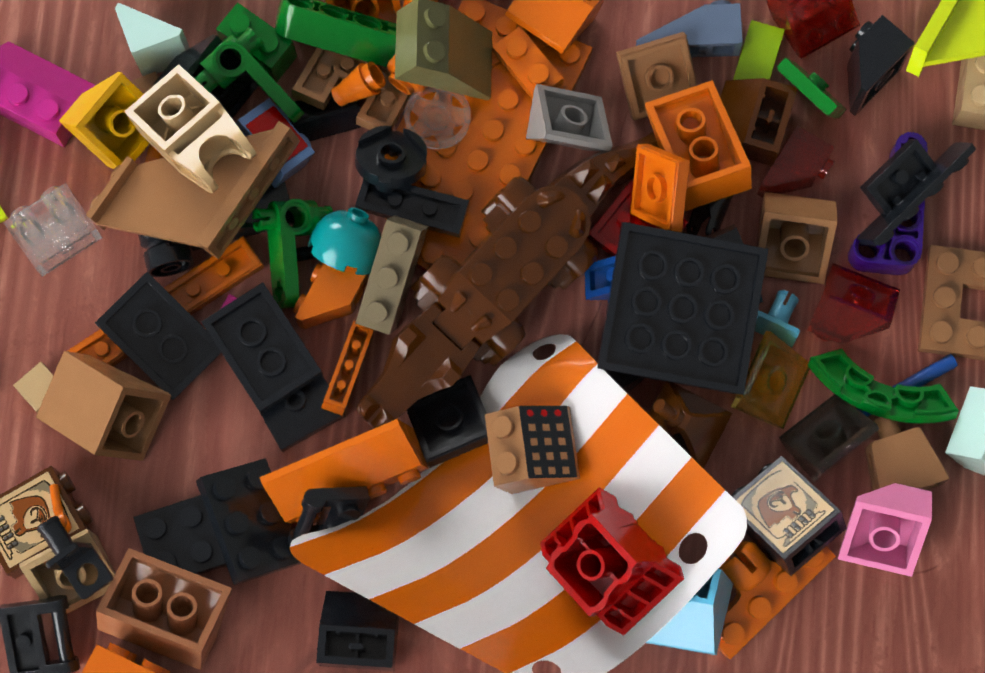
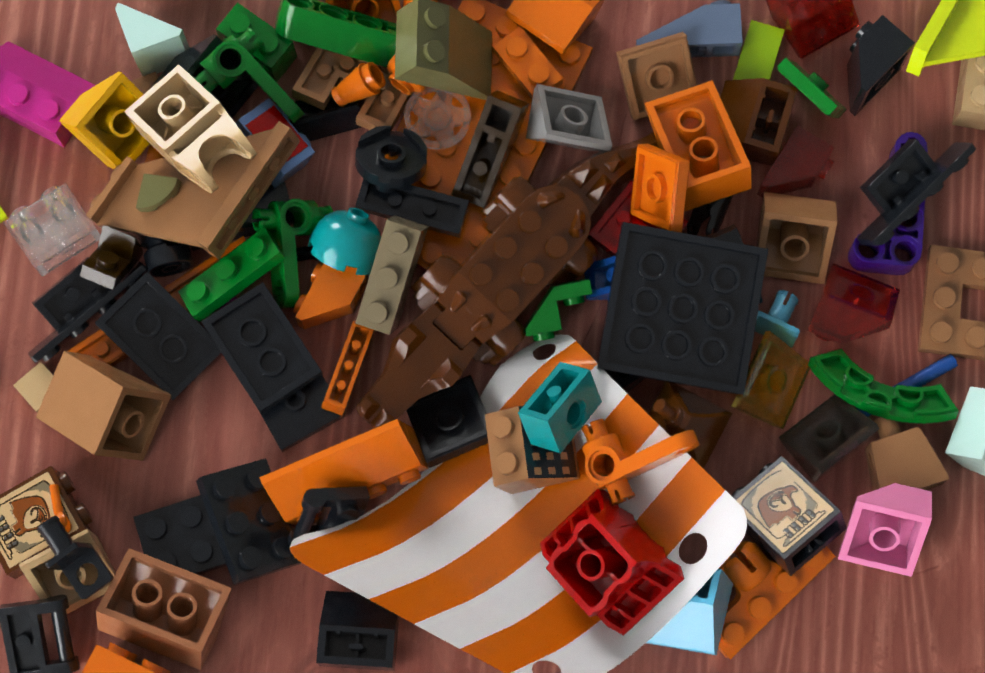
none -> black bracket [28,257,147,363]
none -> dark brown slope [80,225,143,290]
none -> olive tile [136,174,182,212]
none -> green plate [178,227,286,323]
none -> dark brown slope [451,90,530,208]
none -> teal brick [518,362,602,454]
none -> green slope [524,278,592,341]
none -> orange piece [581,419,700,505]

